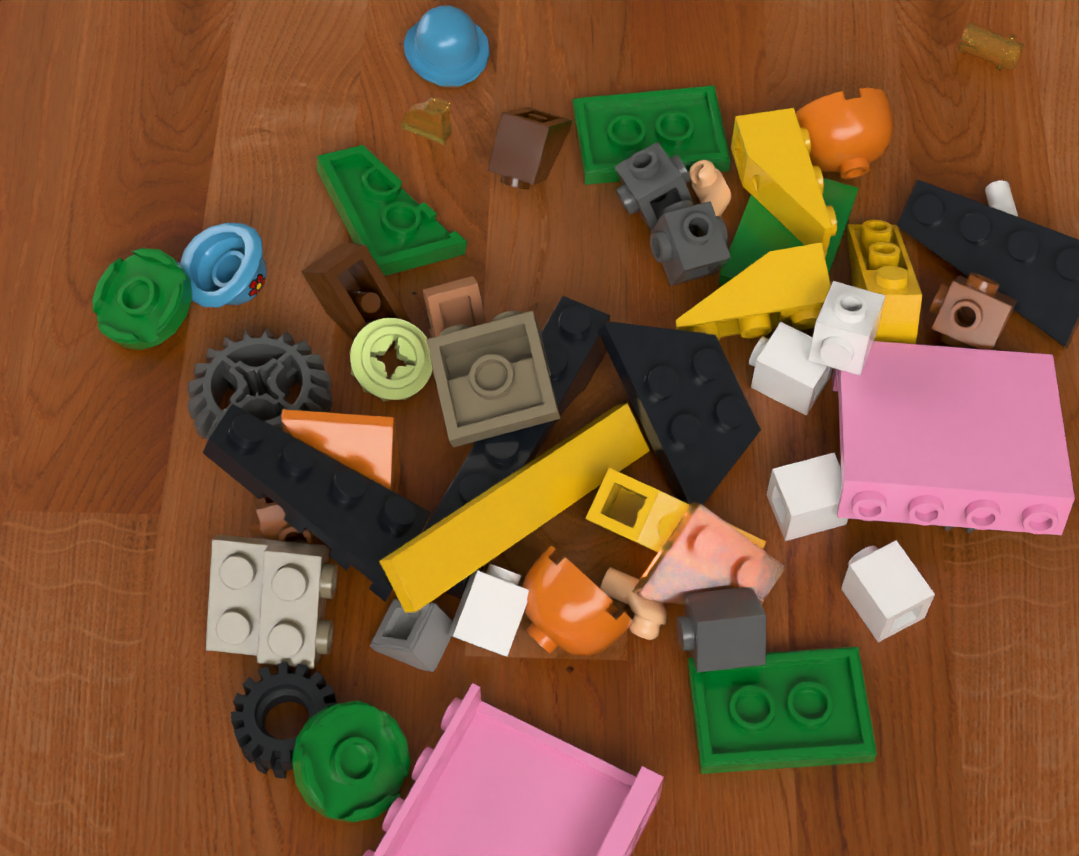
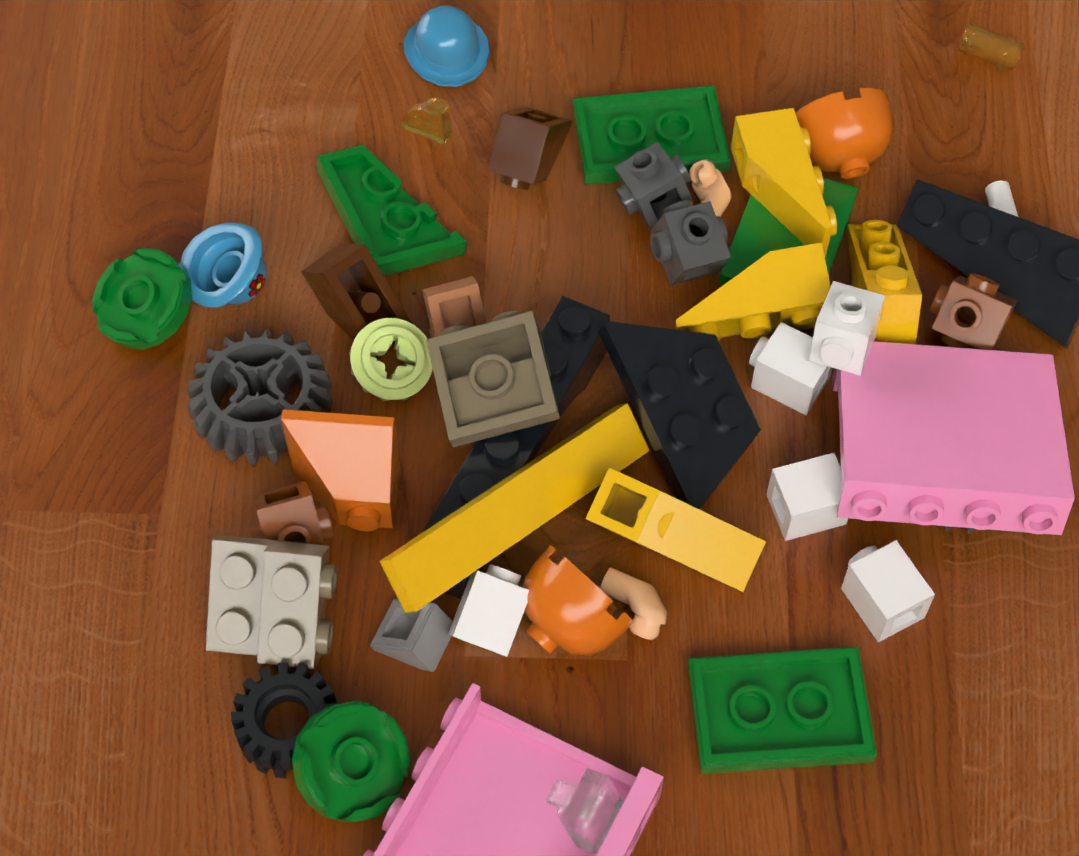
black wing [203,404,431,602] -> none
clear orange wing [632,502,786,605] -> none
dark grey brick [676,586,766,672] -> none
none -> clear tile [546,768,624,854]

